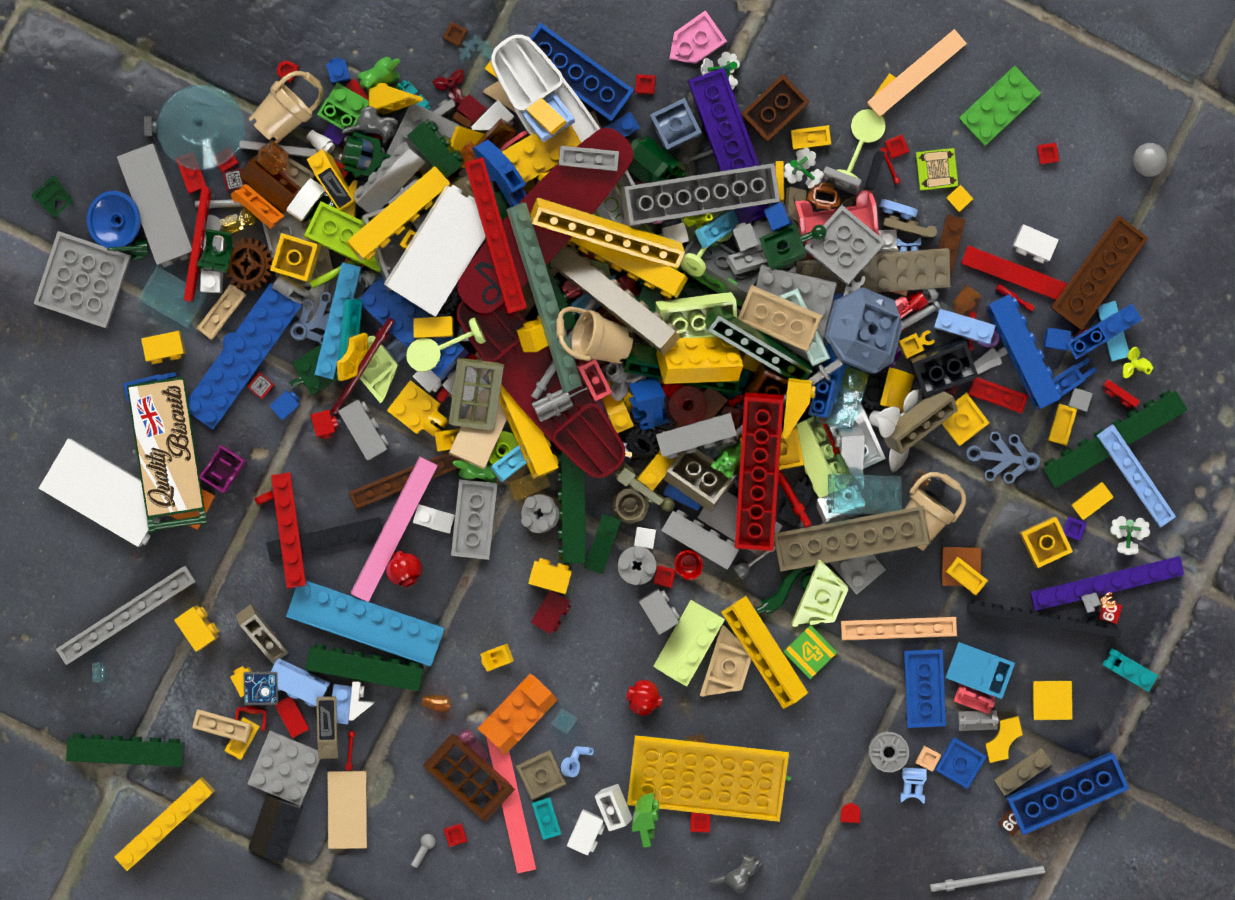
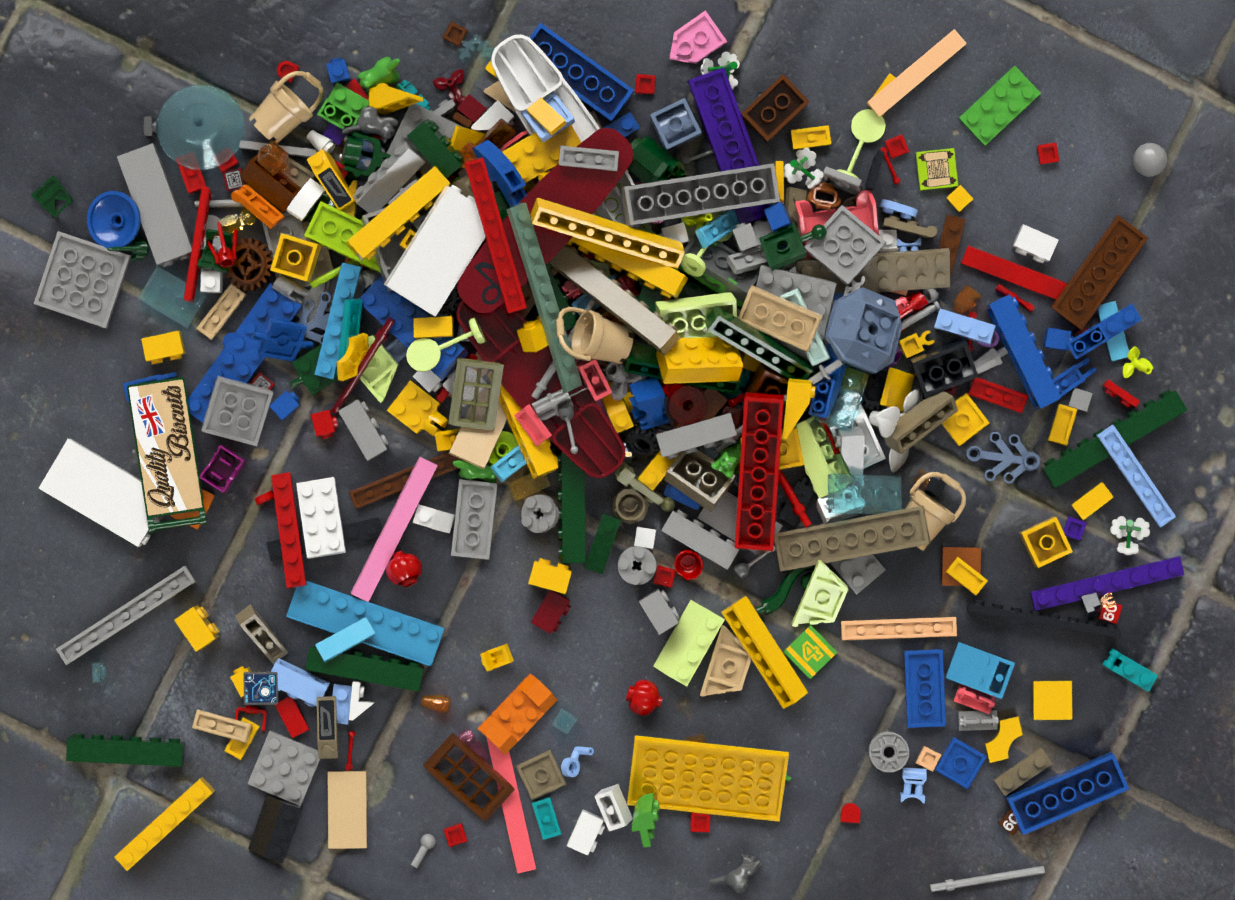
none -> light grey plate [201,375,273,446]
none -> red plant [207,222,238,267]
none -> blue plate [252,318,313,362]
none -> white plate [296,477,346,559]
none -> medium azure tile [315,617,375,662]
none -> coral tile [514,404,552,446]
none -> hinge [558,406,578,454]

